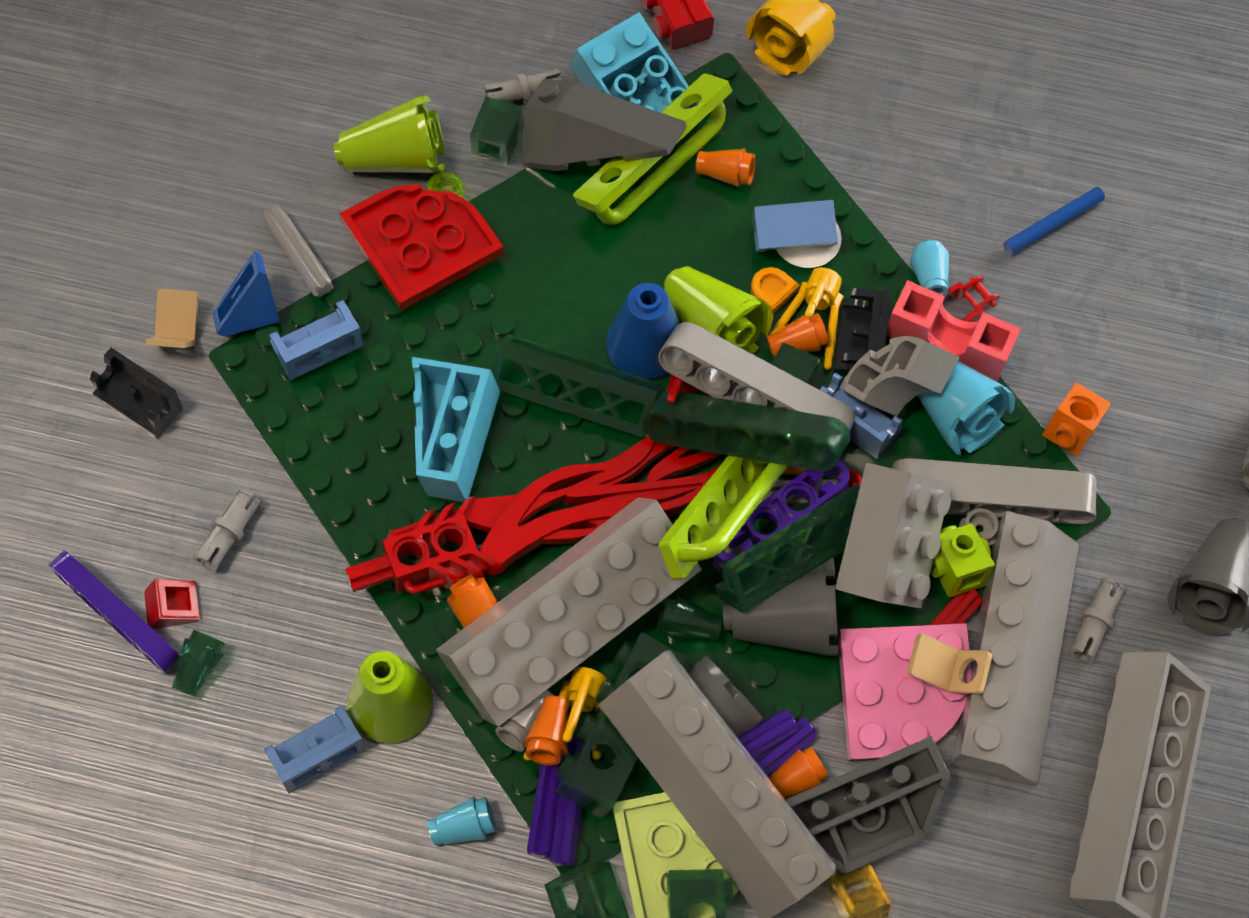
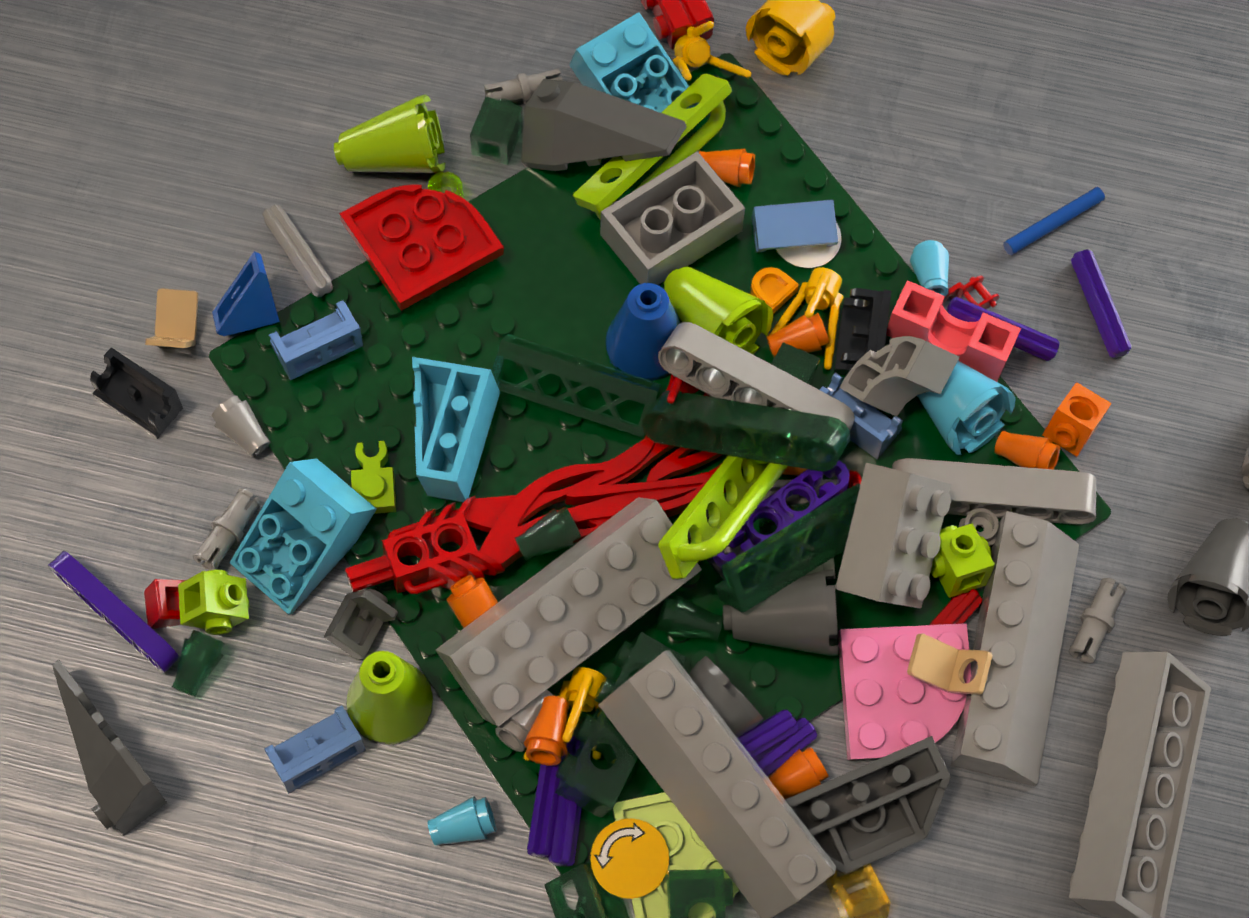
none -> dark grey wedge [52,660,167,836]
none -> lime brick [178,570,249,635]
none -> light grey cone [211,396,271,458]
none -> medium azure slope [229,458,377,614]
none -> dark grey bracket [324,589,398,660]
none -> lime plate [351,441,396,514]
none -> clear green cone [514,507,581,560]
none -> yellow sticker [591,818,669,899]
none -> light grey brick [601,151,745,285]
none -> yellow plant [672,21,751,81]
none -> dark purple axle [946,297,1060,361]
none -> orange cone [995,431,1060,470]
none -> dark purple axle [1071,249,1132,358]

